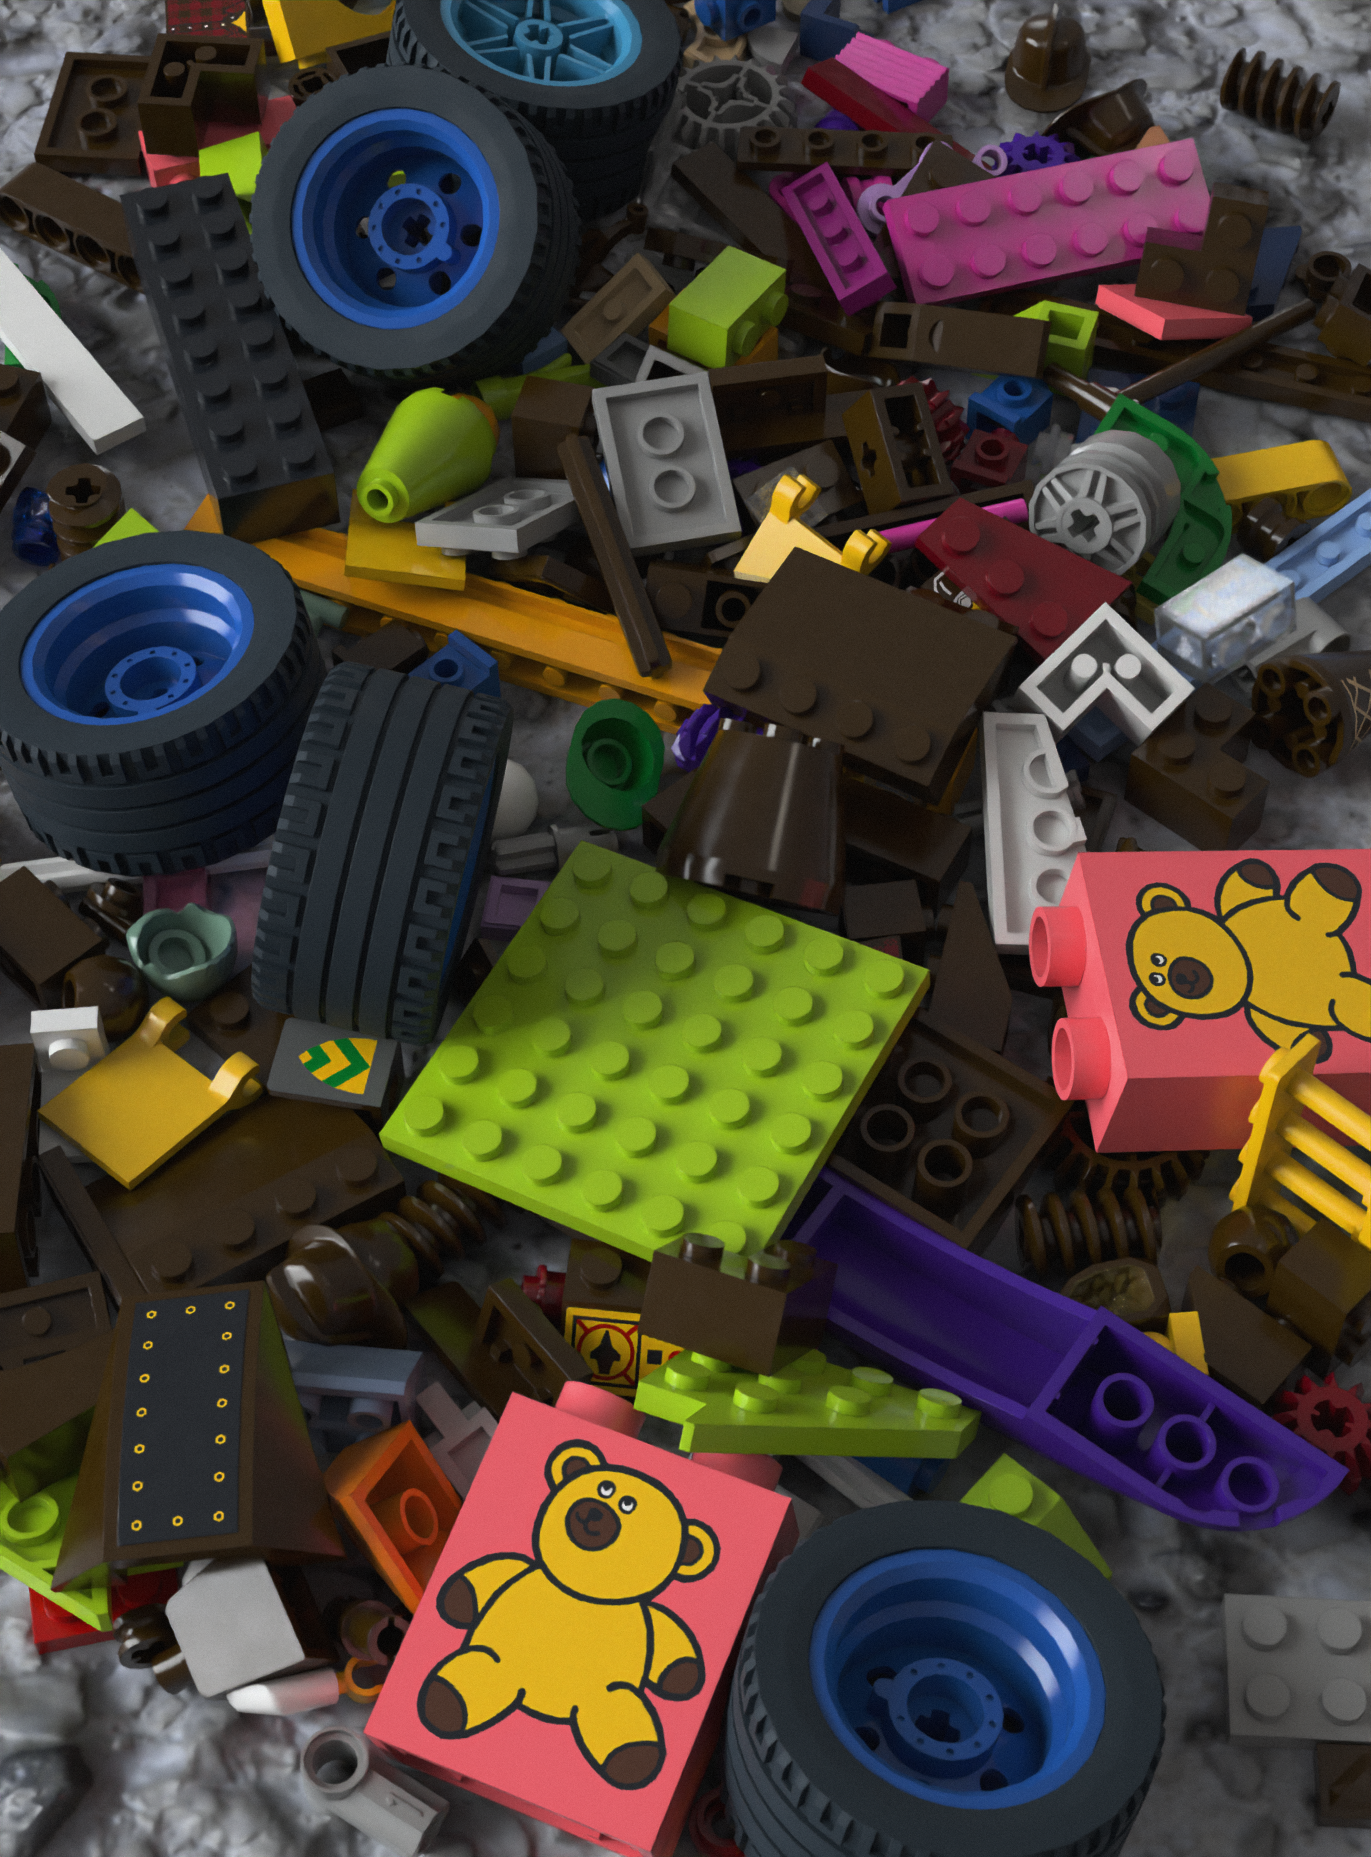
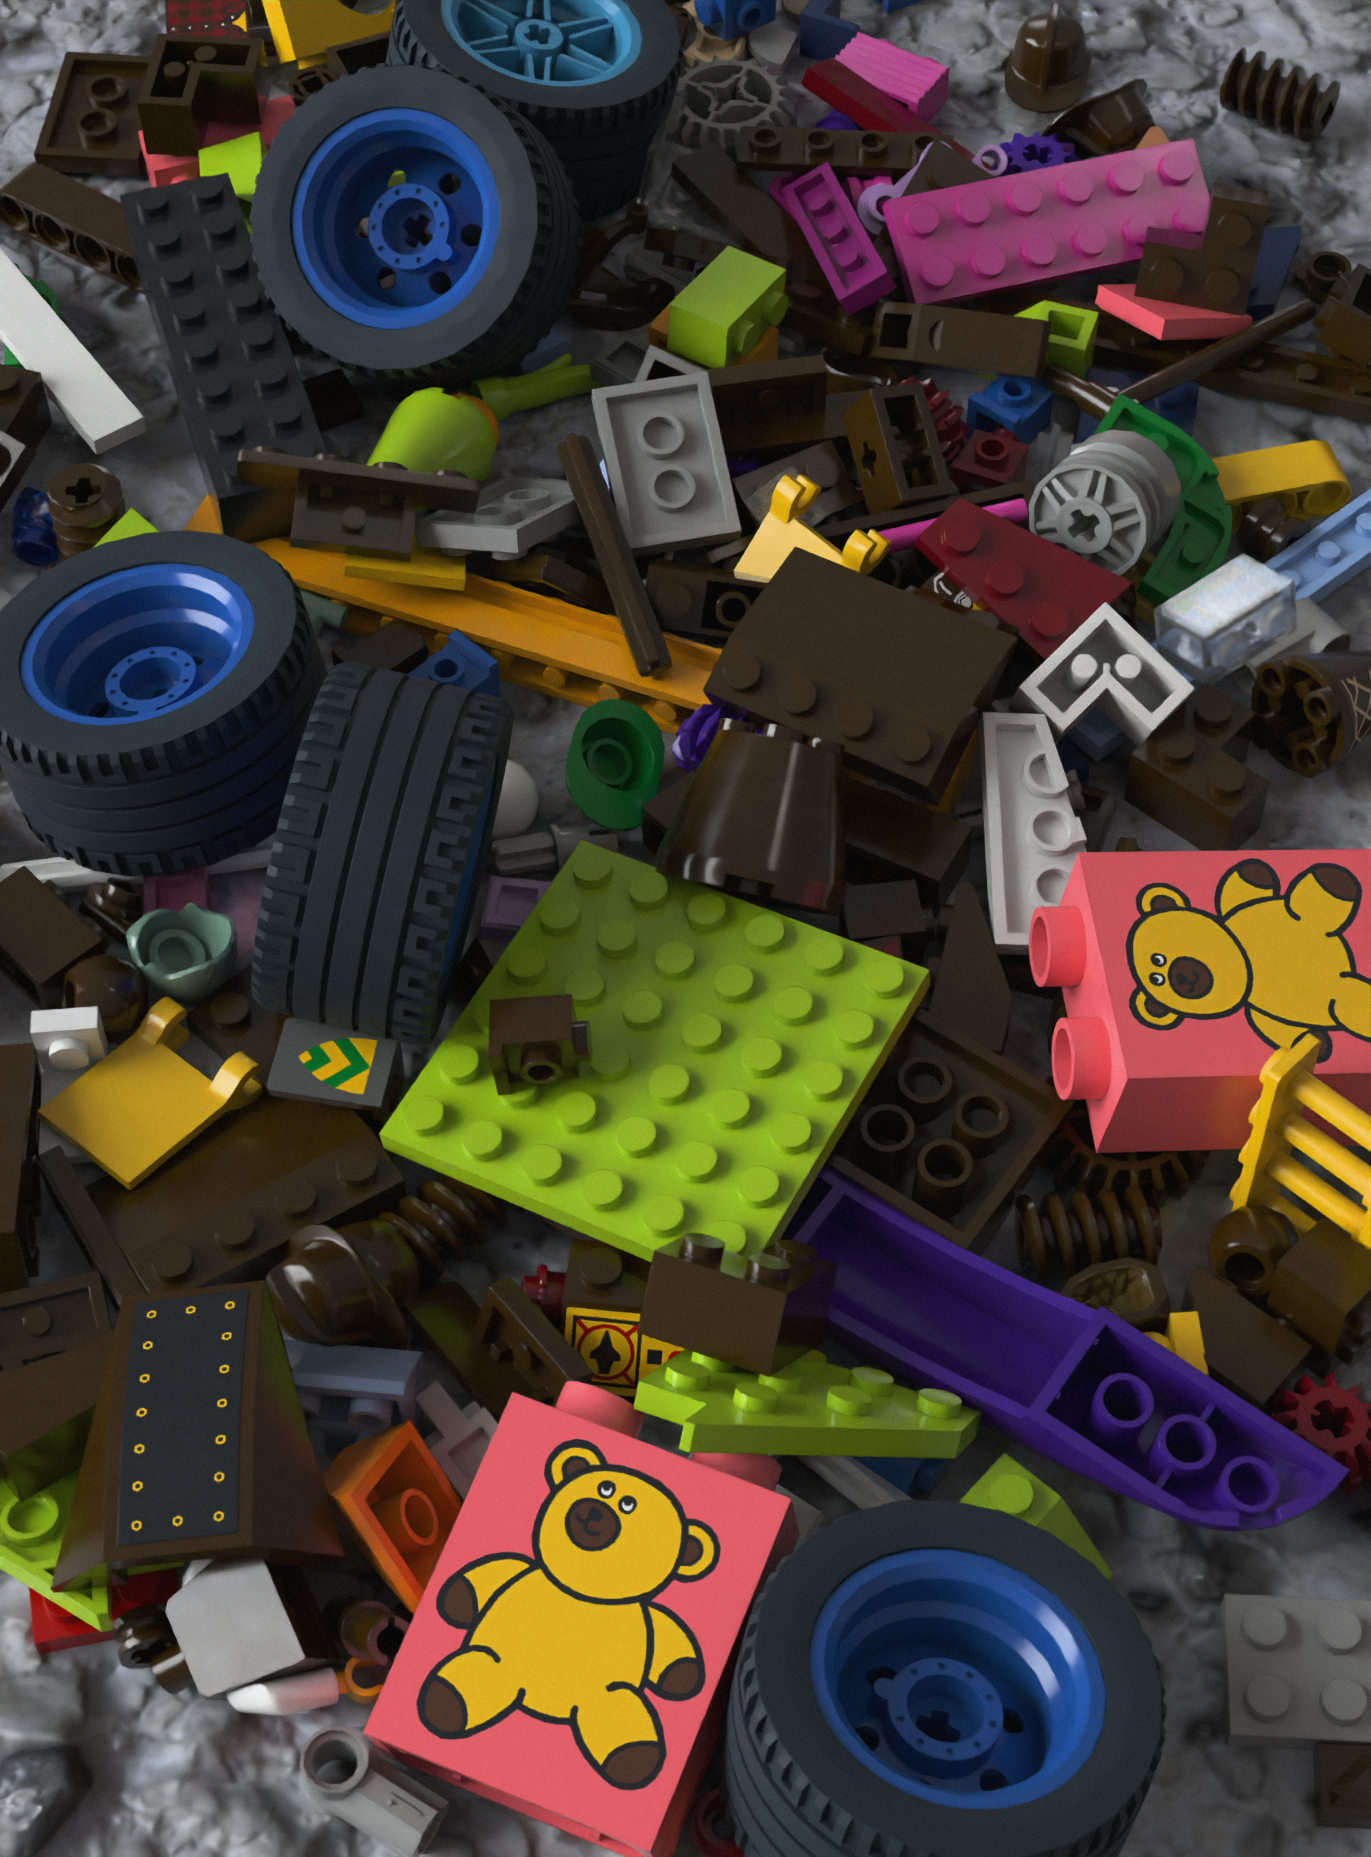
dark brown brick [511,375,604,480] -> none
tan plate [560,252,676,364] -> none
none -> dark brown bracket [236,446,481,562]
none -> dark brown brick [488,994,592,1095]

